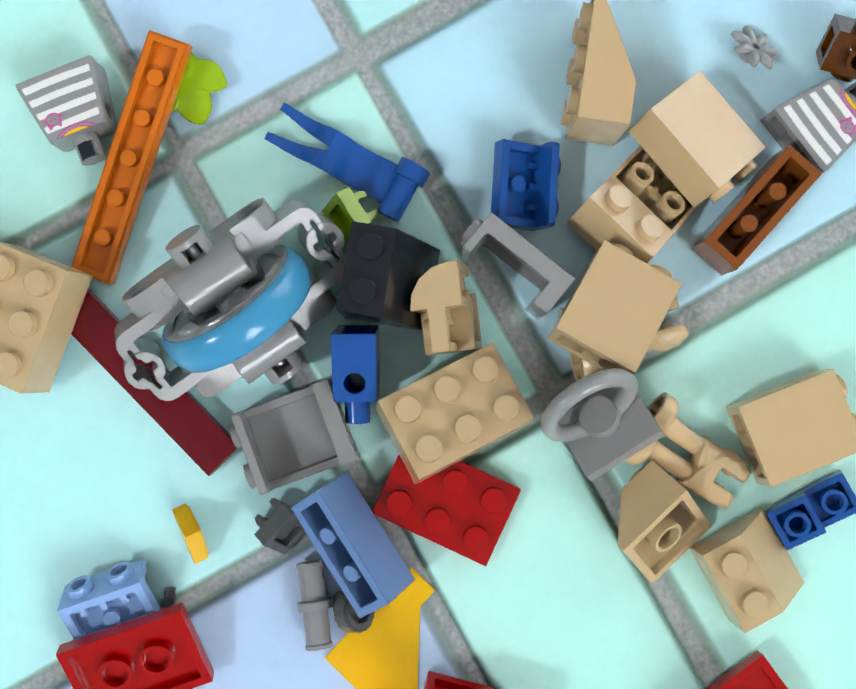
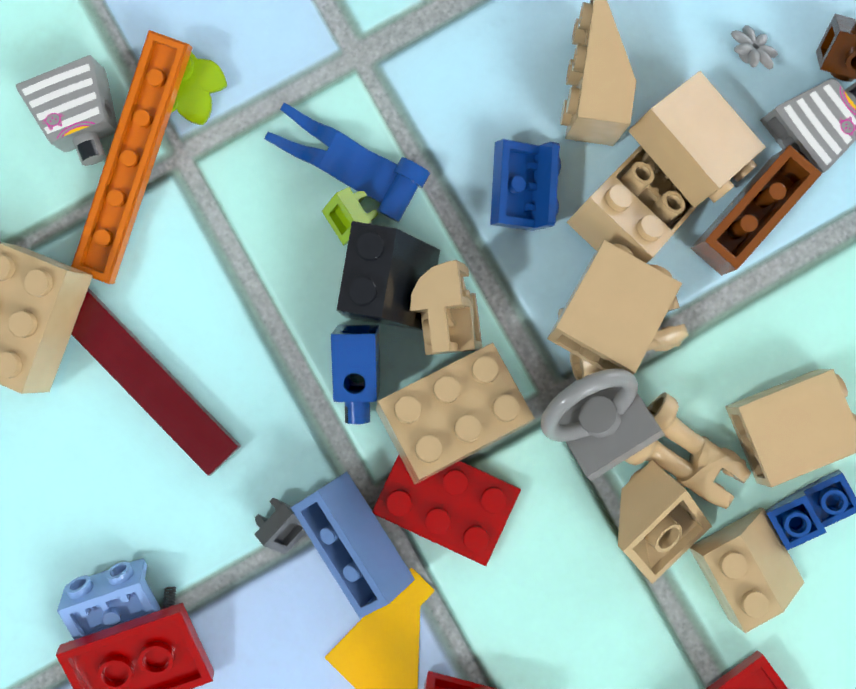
light grey piece [114,198,346,401] -> none
yellow tile [172,503,209,564] -> none
light grey panel [229,379,360,495] -> none
light grey pin [296,560,333,651] -> none
dark grey tile [332,591,375,633] -> none
light grey panel [460,212,575,319] -> none

